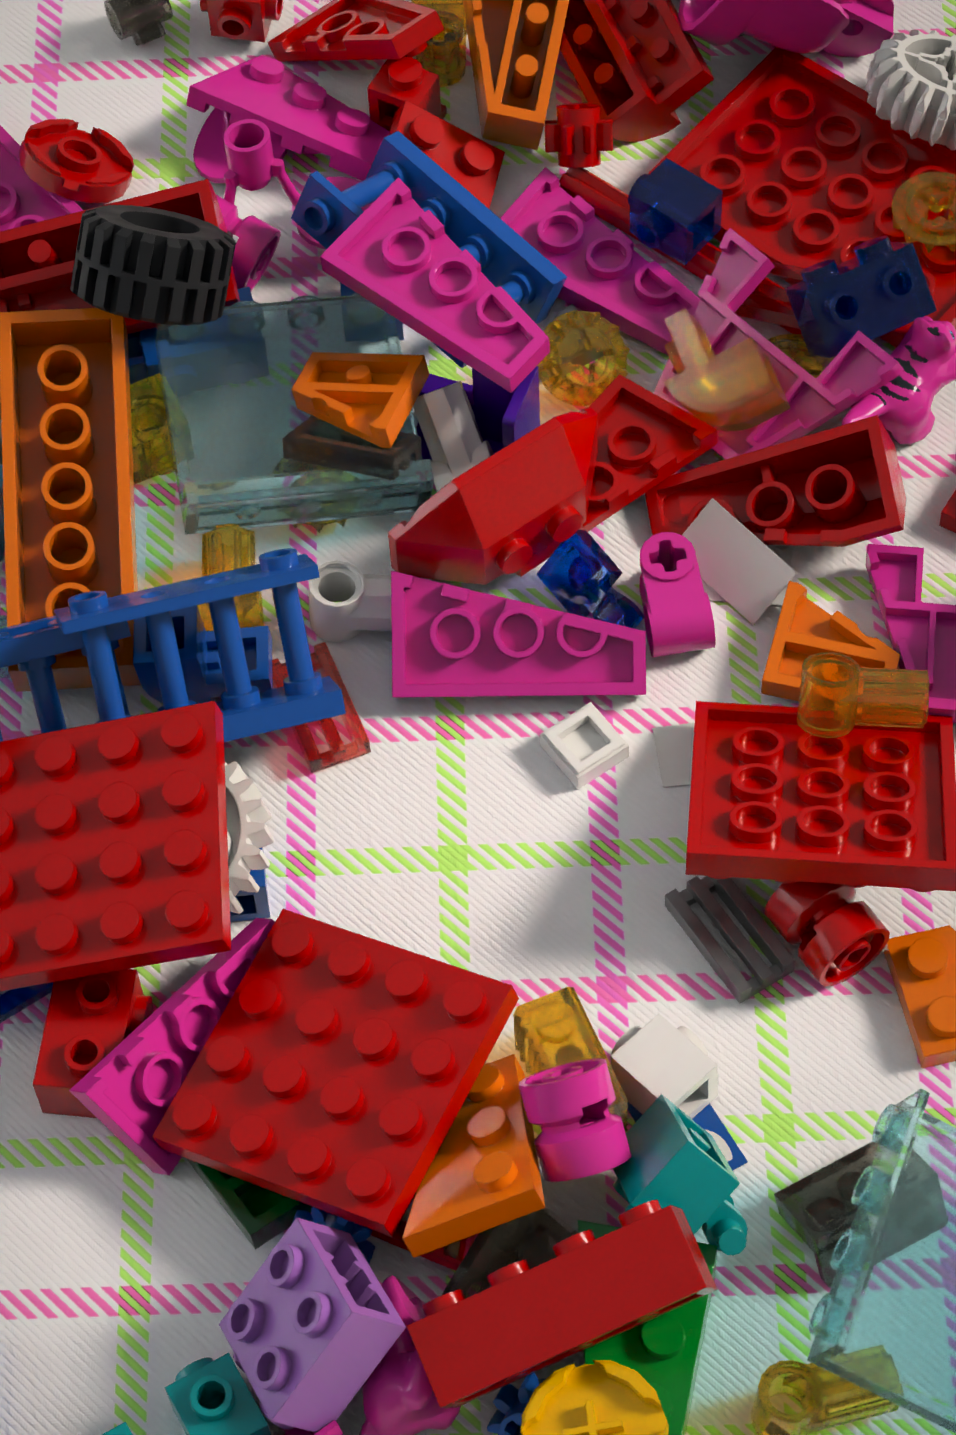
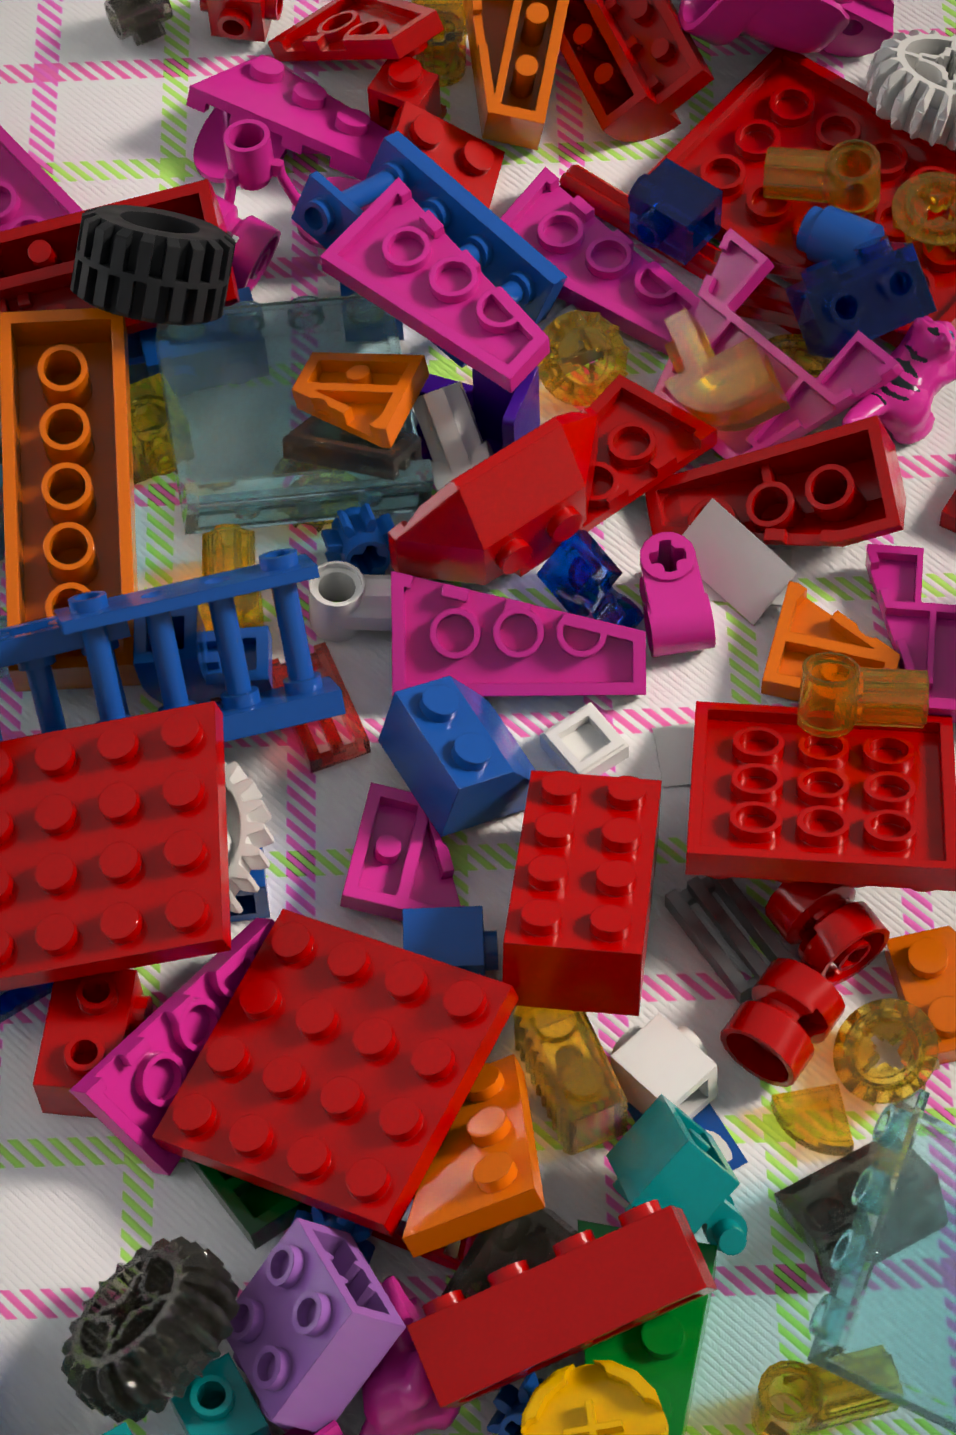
red tile [19,119,134,203] -> none
dark pink wheel [519,1058,632,1182] -> none
red gear [545,103,613,168] -> none
none -> clear smoke gear [61,1236,240,1423]
none -> blue gear [321,503,395,575]
none -> dark pink wing [340,782,465,922]
none -> blue slope [378,676,536,837]
none -> blue brick [402,906,499,976]
none -> red brick [502,770,662,1016]
none -> red wheel [720,958,845,1087]
none -> clear yellow piece [763,139,881,217]
none -> clear yellow tile [771,1083,854,1156]
none -> blue brick [796,205,889,281]
none -> clear yellow gear [833,998,942,1106]

